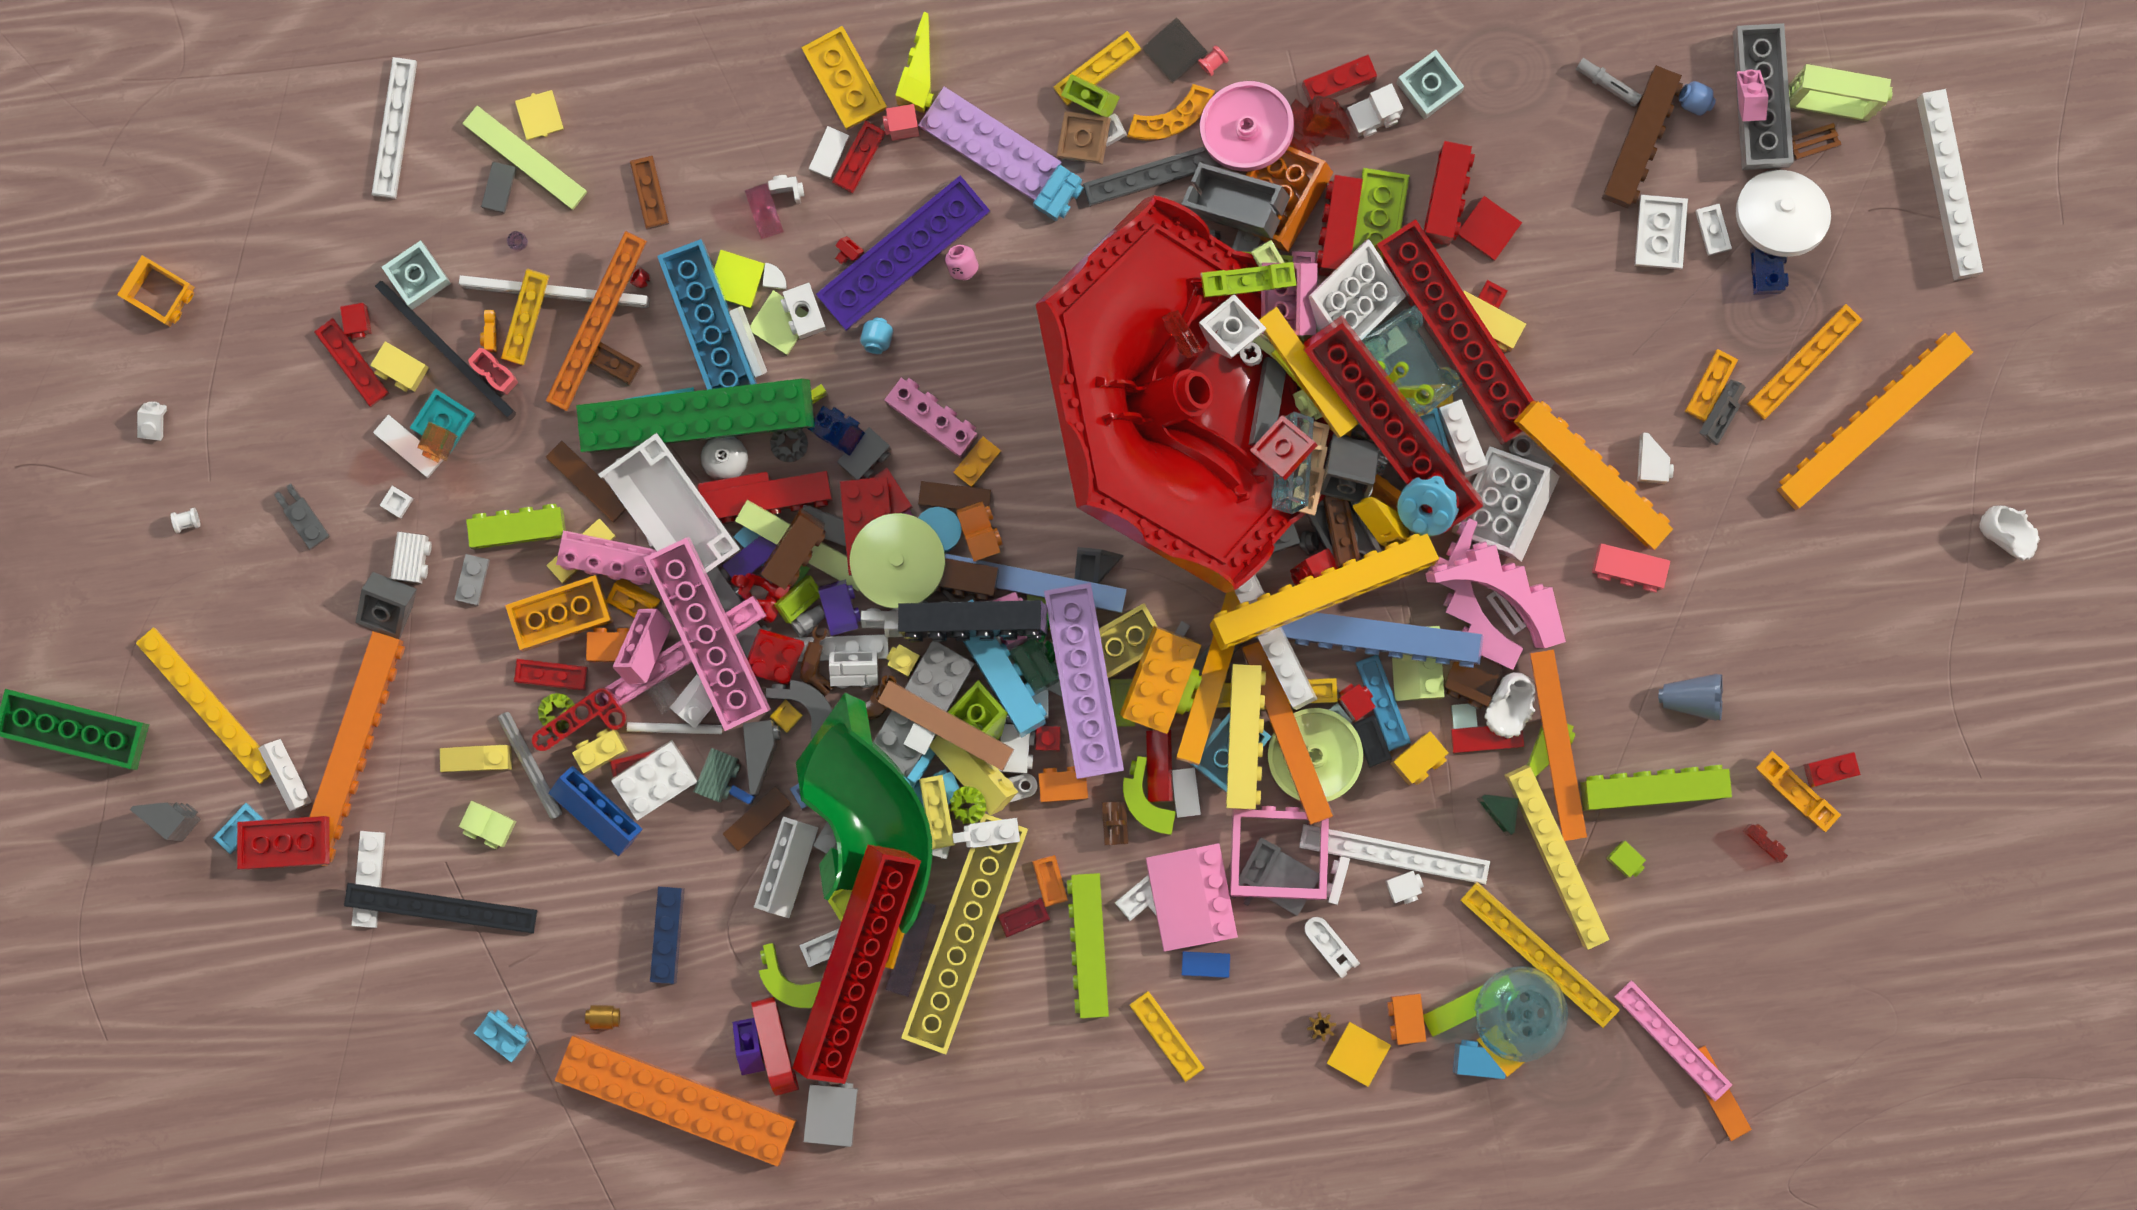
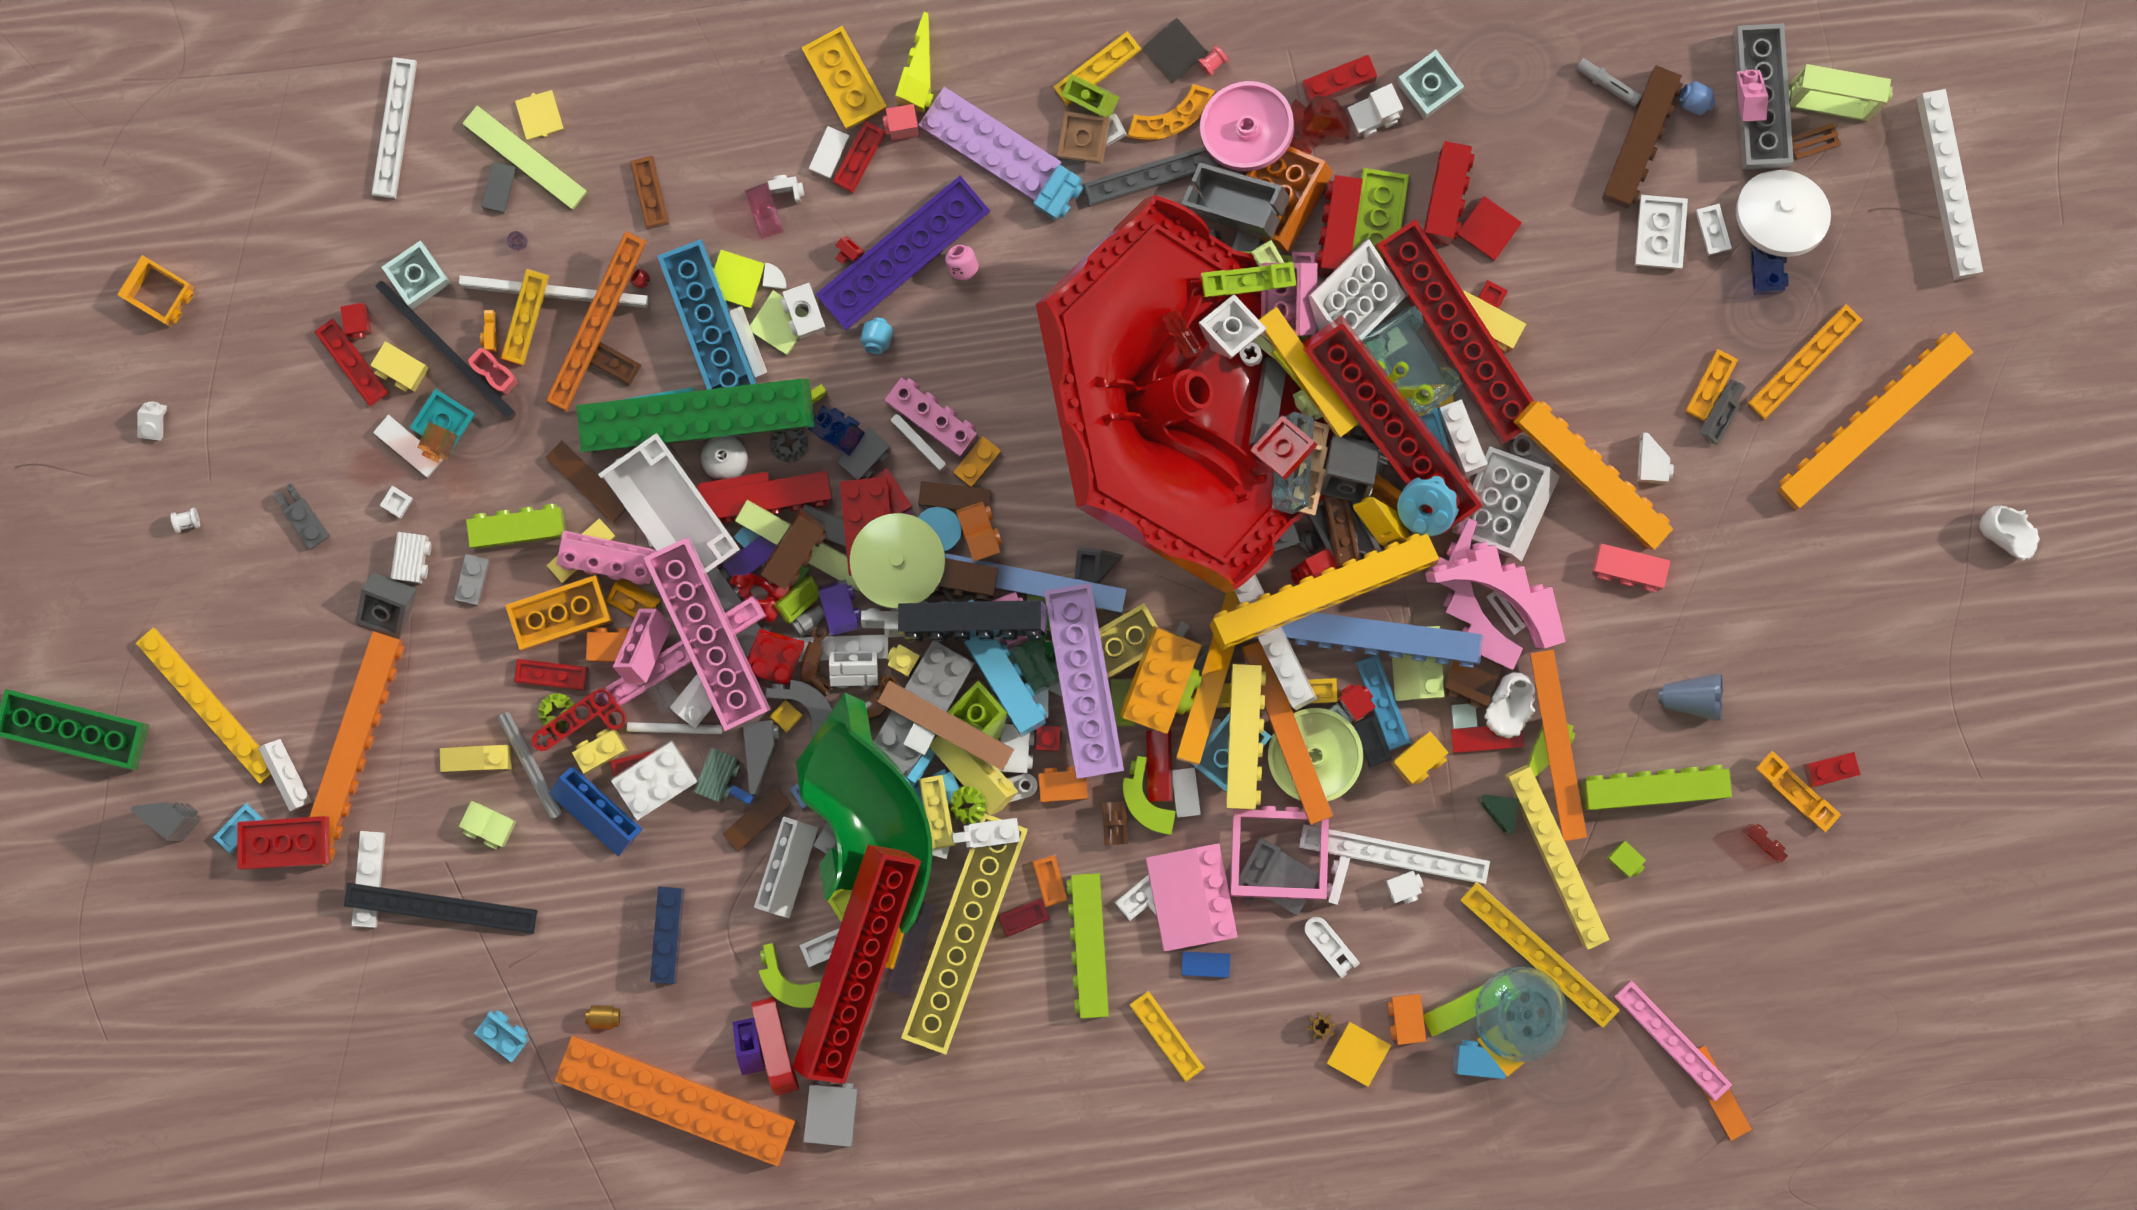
none -> white tile [891,414,946,473]

